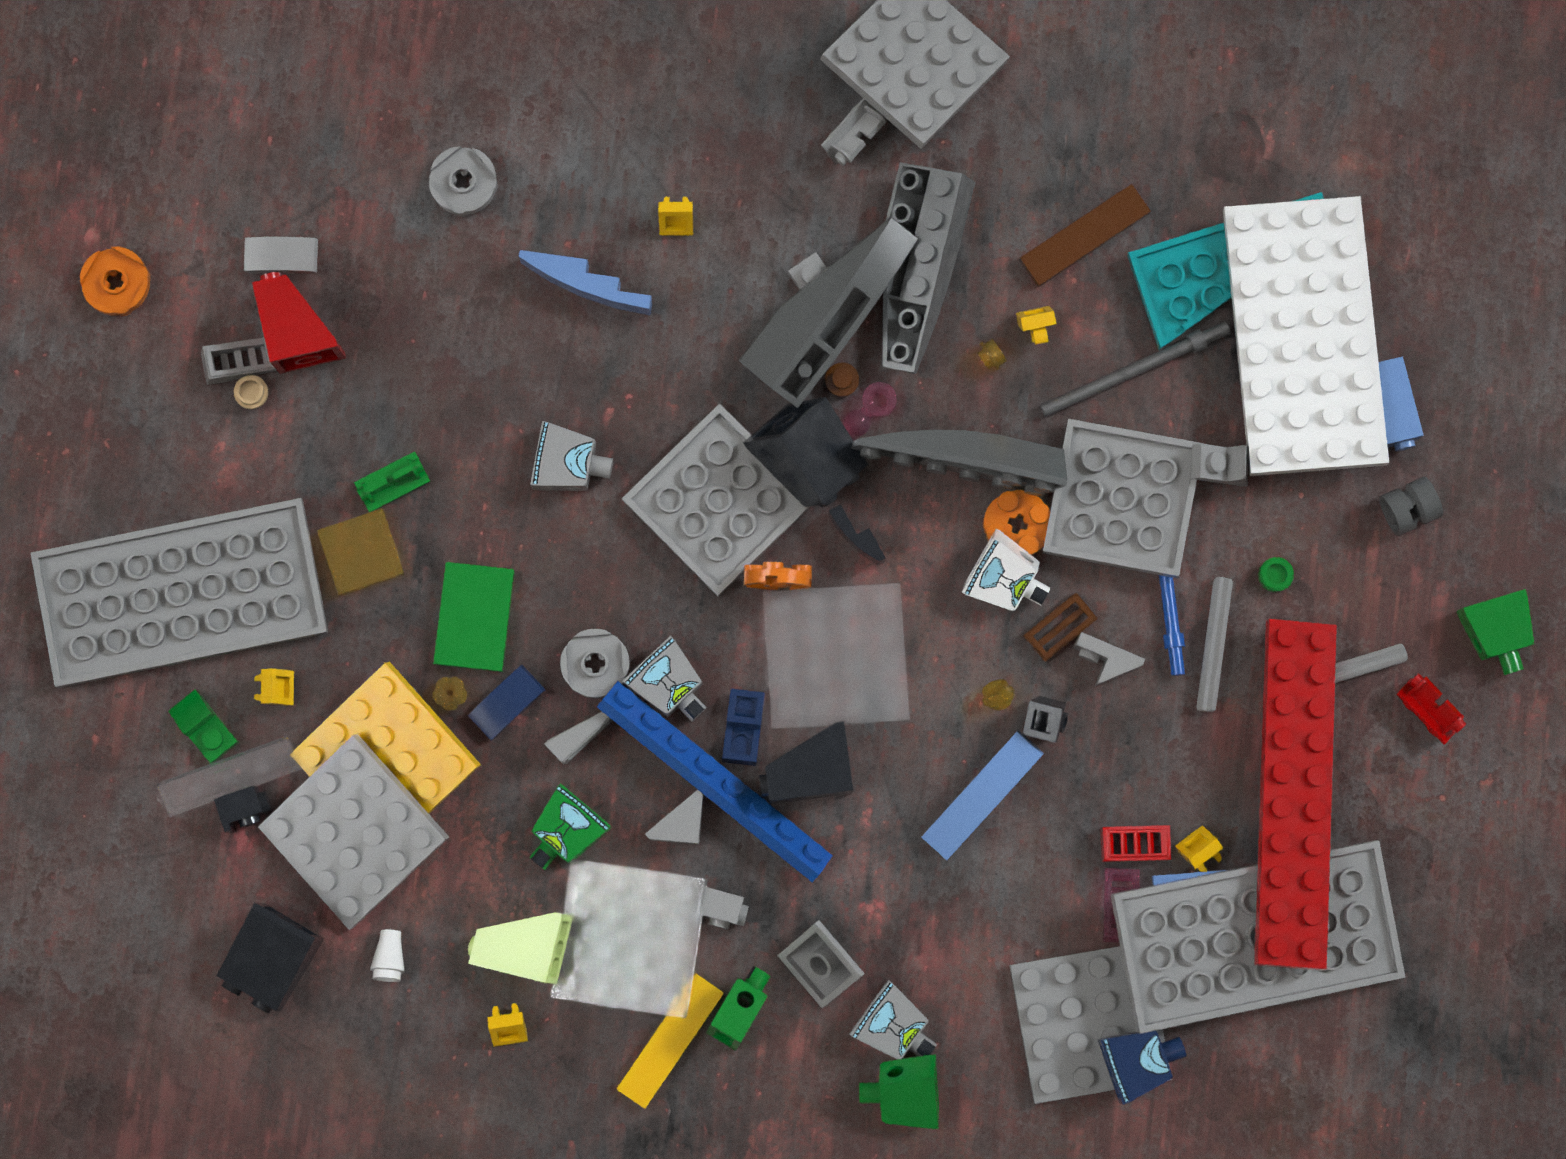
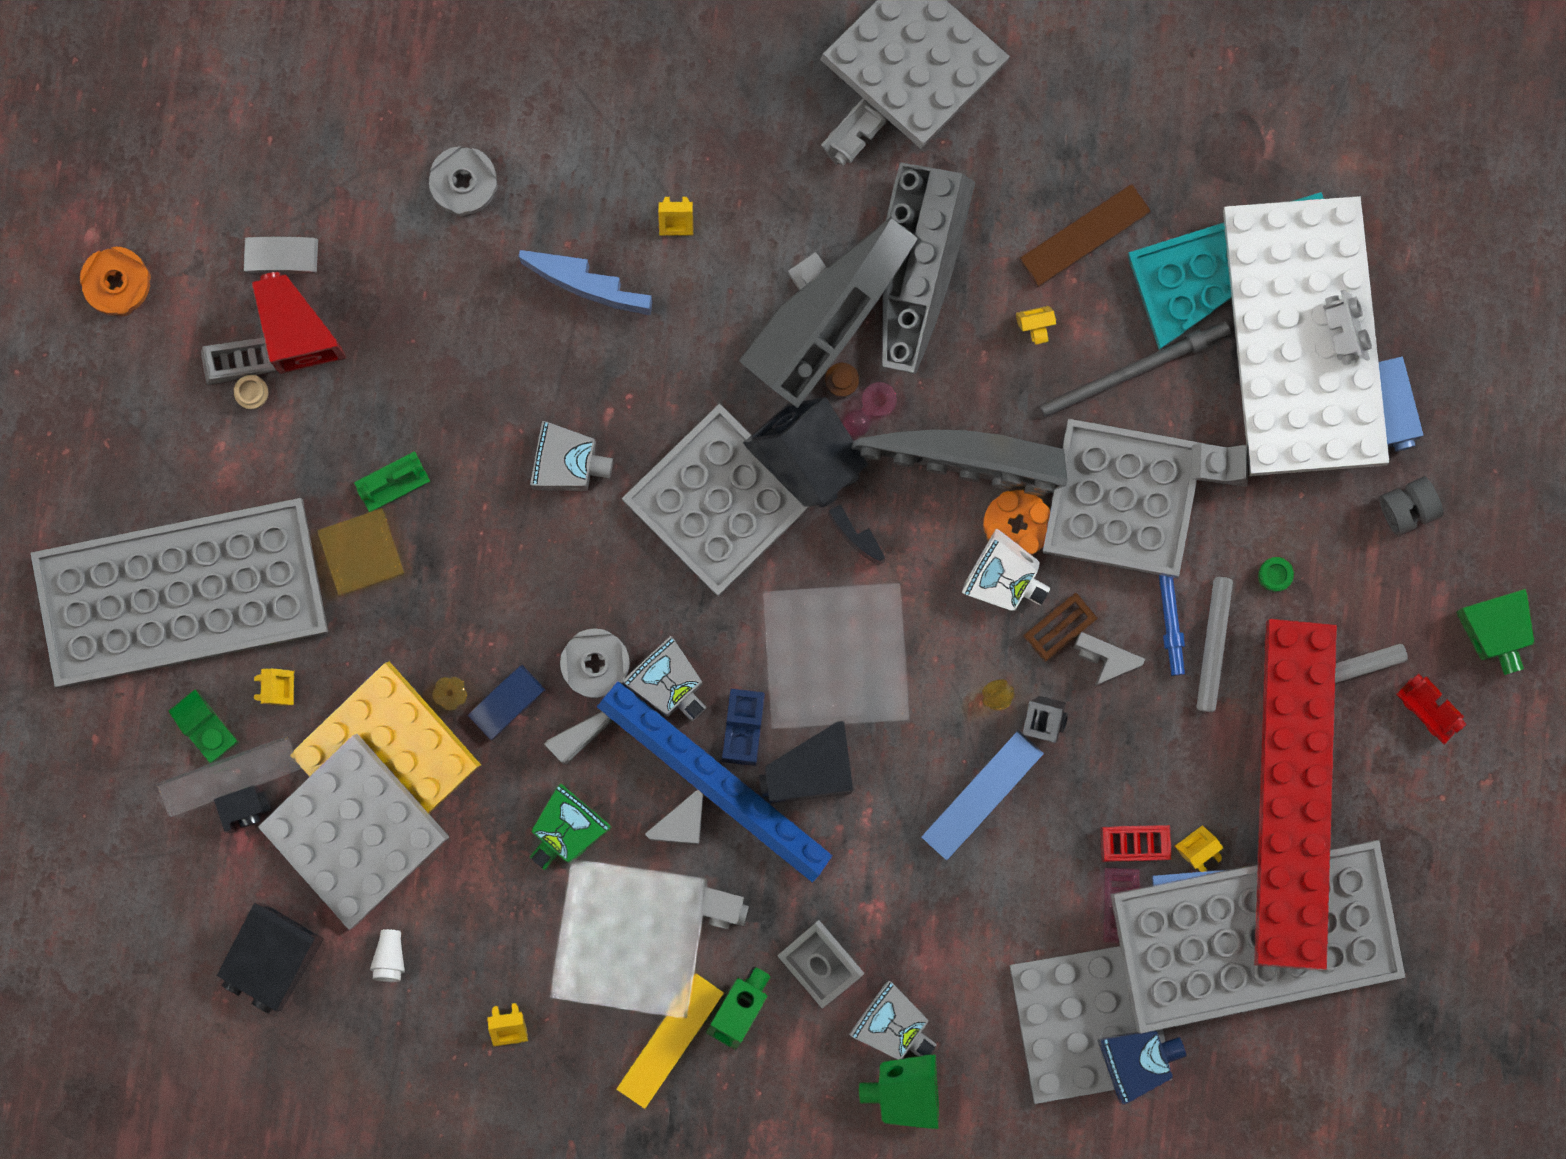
green tile [433,562,515,672] -> none
yellowish green slope [468,912,573,984] -> none
orange plate [743,562,812,590] -> none
clear yellow plate [977,339,1007,370] -> none
none -> light grey hinge [1323,290,1372,365]

